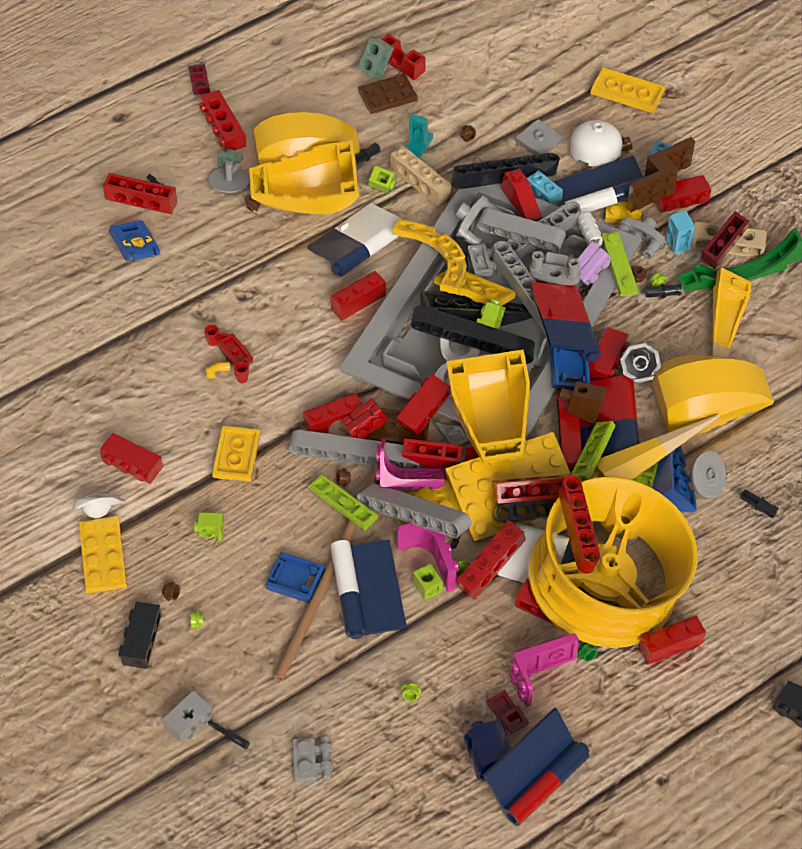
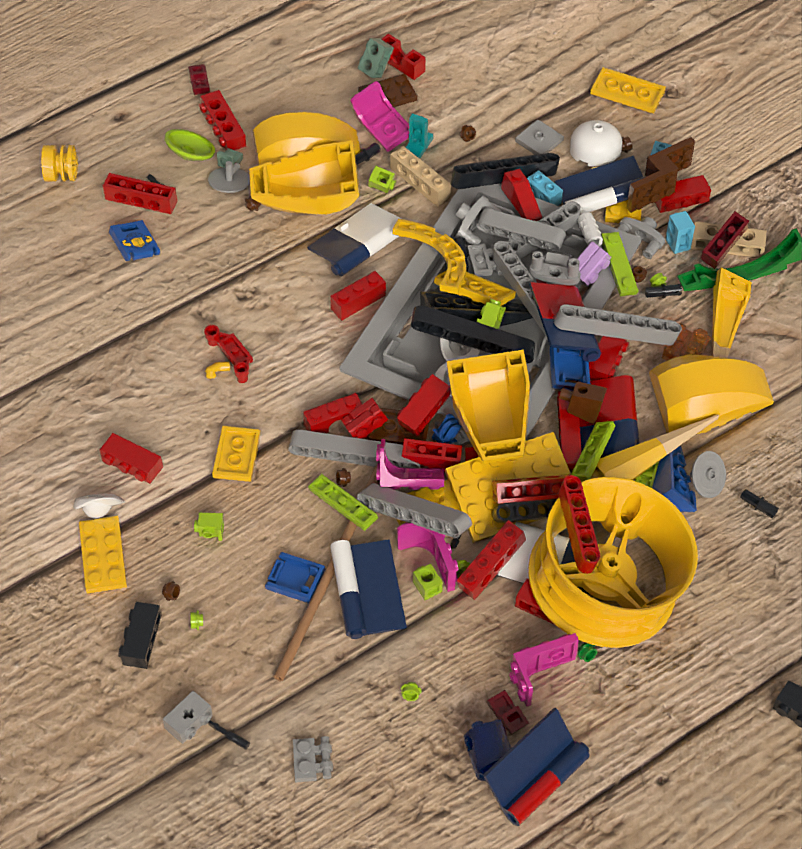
light grey cone [620,342,661,383] -> none
red brick [639,615,706,665] -> none
none -> yellow wheel [41,145,78,182]
none -> lime dish [164,129,215,161]
none -> dark pink bracket [350,81,409,153]
none -> blue arm [432,414,462,444]
none -> light grey beam [554,304,682,346]
none -> clear orange hips [662,323,712,361]

